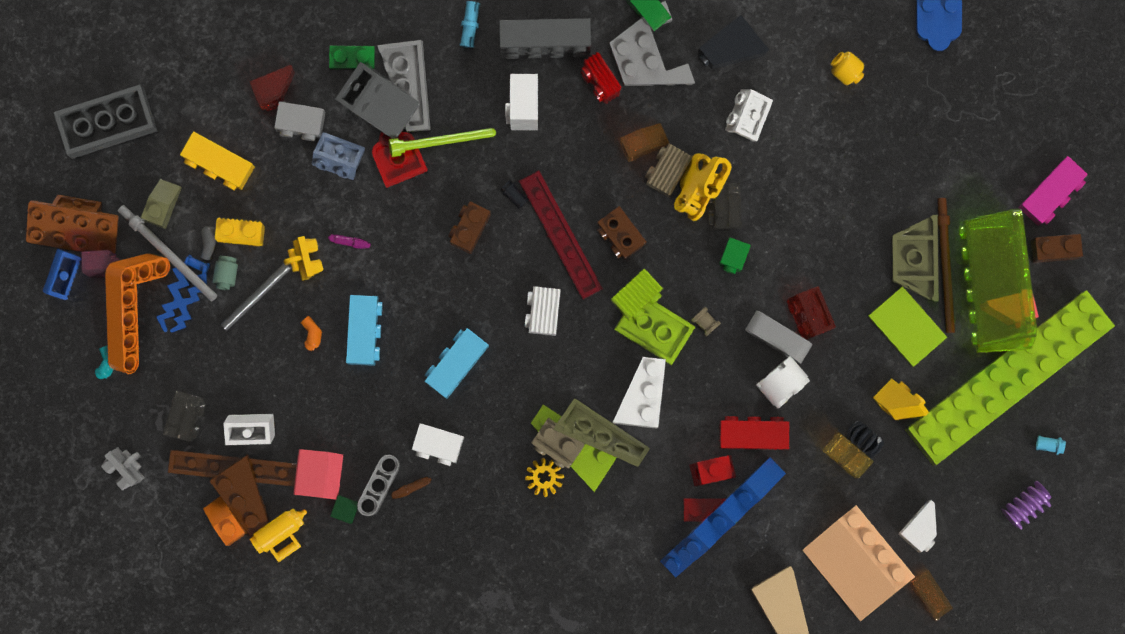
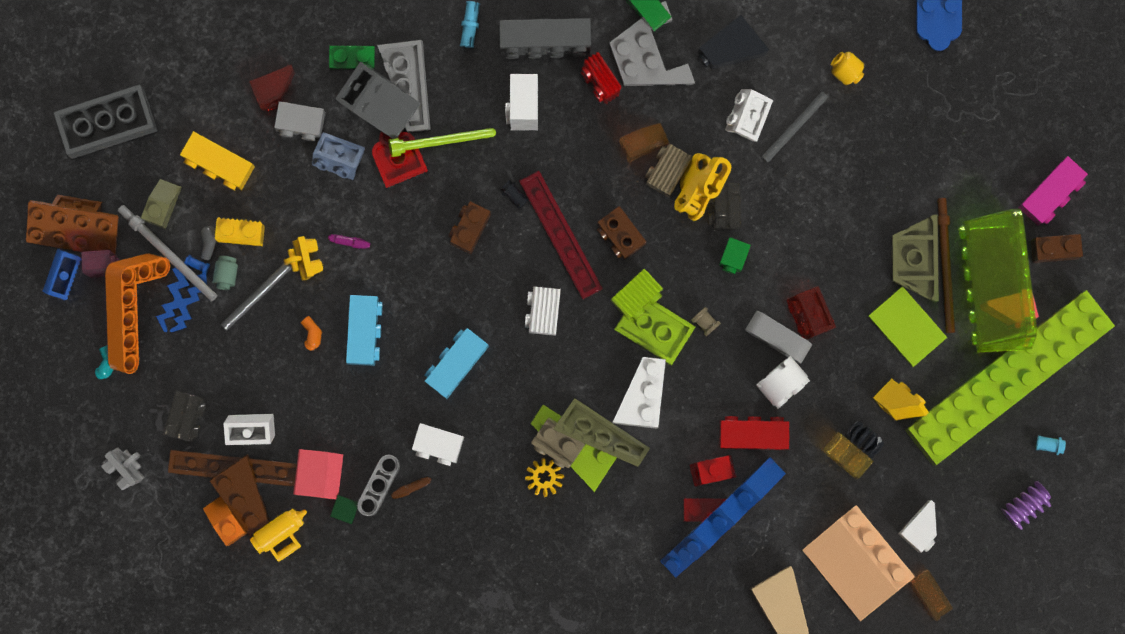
none -> dark grey bar [761,92,828,163]

